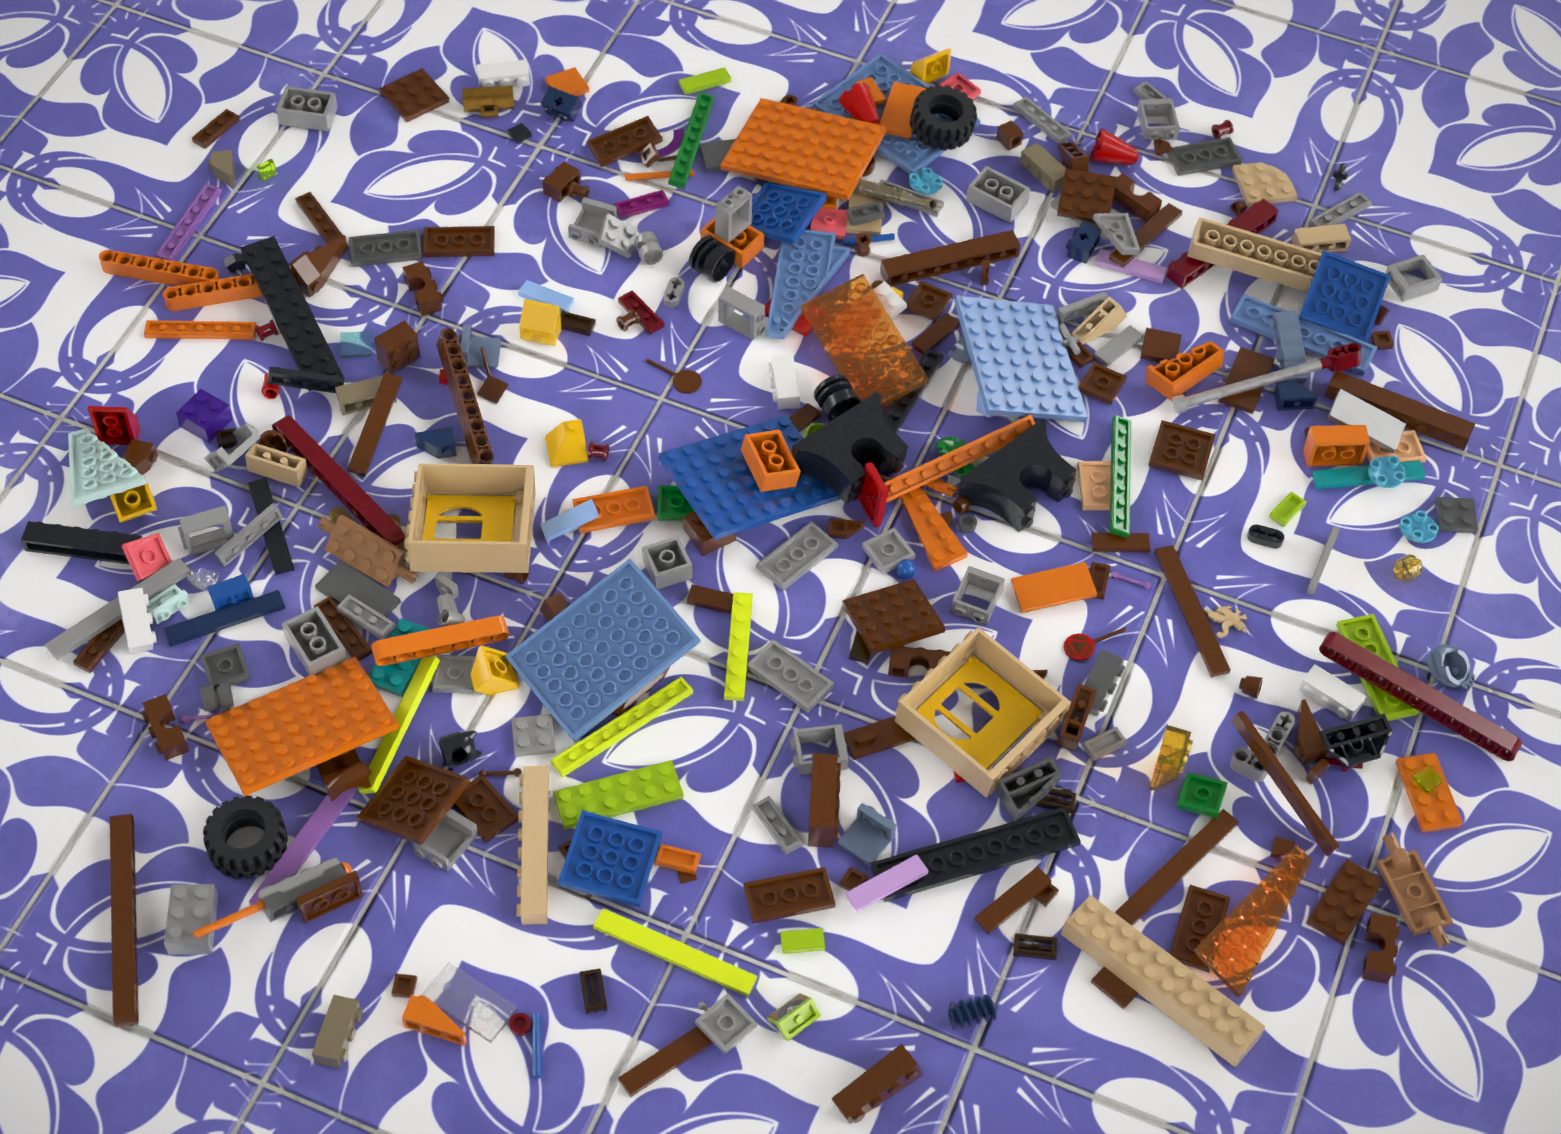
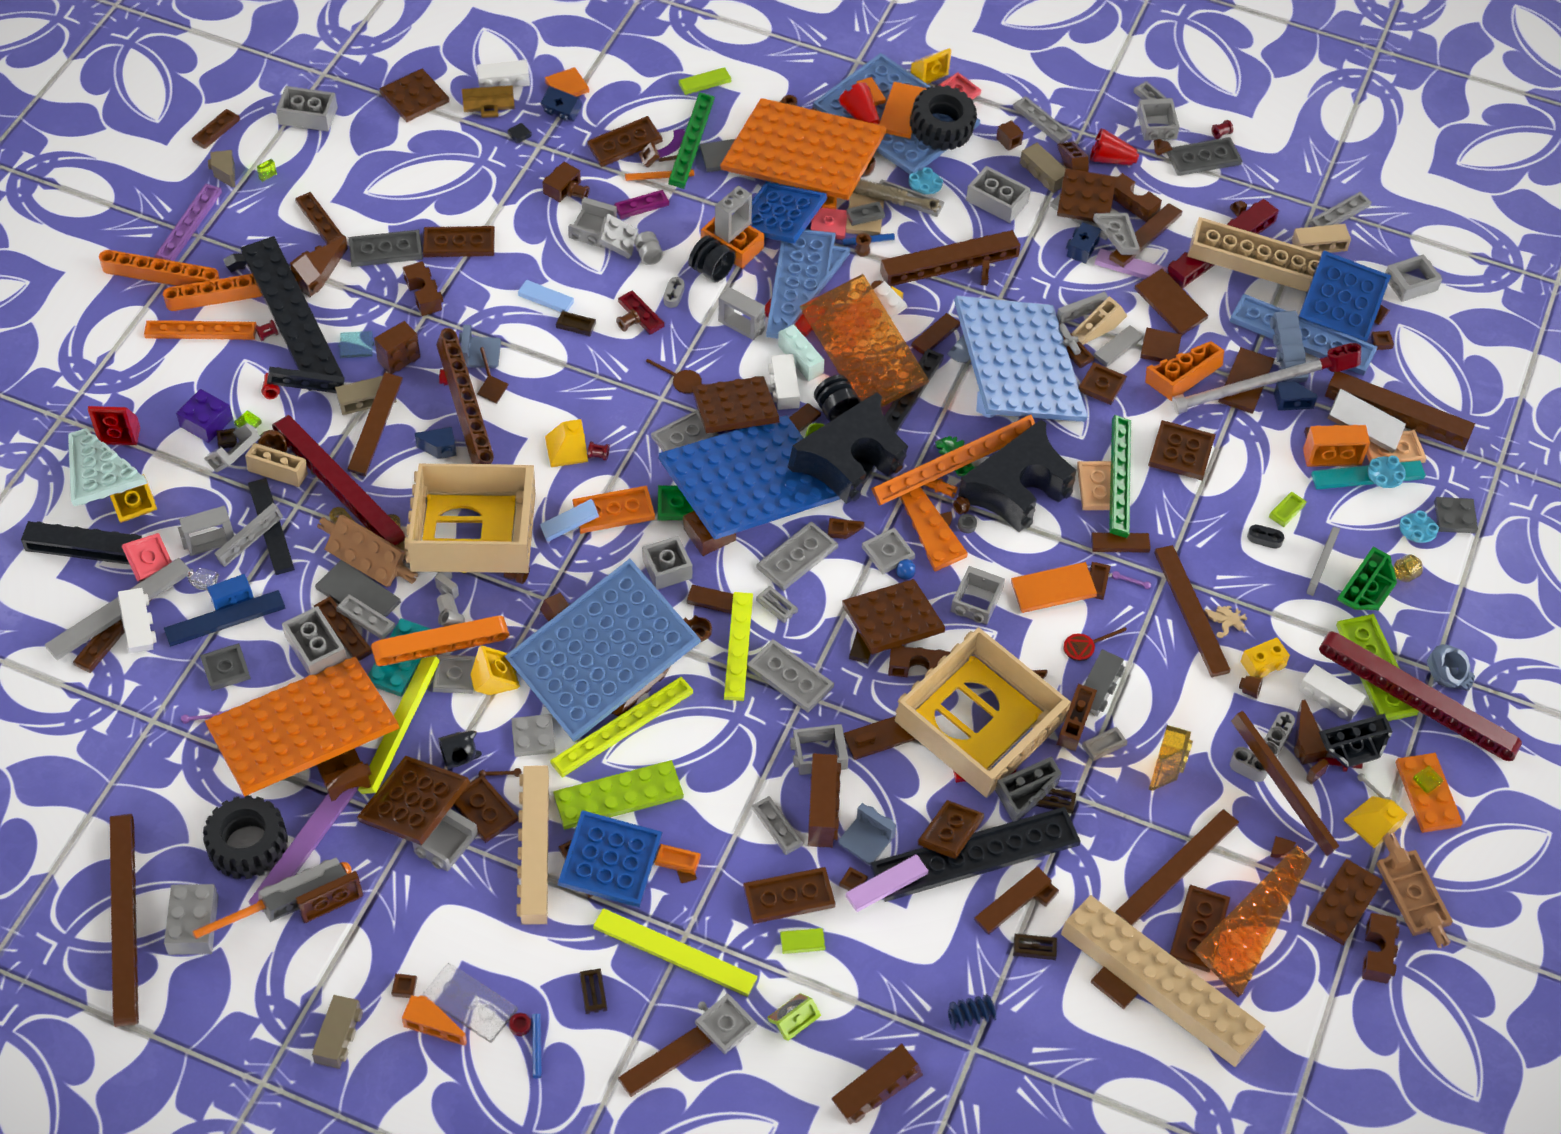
reddish brown slope [123,439,158,475] -> none
reddish brown arch [141,694,189,761] -> none
light aqua bracket [146,584,190,624] -> none
dark grey wheel [200,681,234,712] -> none
yellow slope [519,299,561,346] -> none
orange brick [741,429,801,492] -> none
red tile [859,462,888,528] -> none
reddish brown plate [906,281,953,322] -> none
green plate [1177,772,1228,819] -> none
tan plate [1232,162,1298,207] -> none
black piece [1333,163,1348,191] -> none
none -> clear neon green tile [234,410,262,428]
none -> light grey tile [651,410,718,452]
none -> reddish brown hair [683,615,712,642]
none -> reddish brown plate [692,376,779,434]
none -> light grey tile [756,586,798,623]
none -> light aqua brick [778,324,824,381]
none -> reddish brown tile [918,800,984,859]
none -> reddish brown tile [1134,268,1209,335]
none -> yellow brick [1240,637,1290,677]
none -> green wedge [1337,546,1397,610]
none -> yellow slope [1344,796,1407,848]
none -> light grey hinge [1357,773,1392,800]

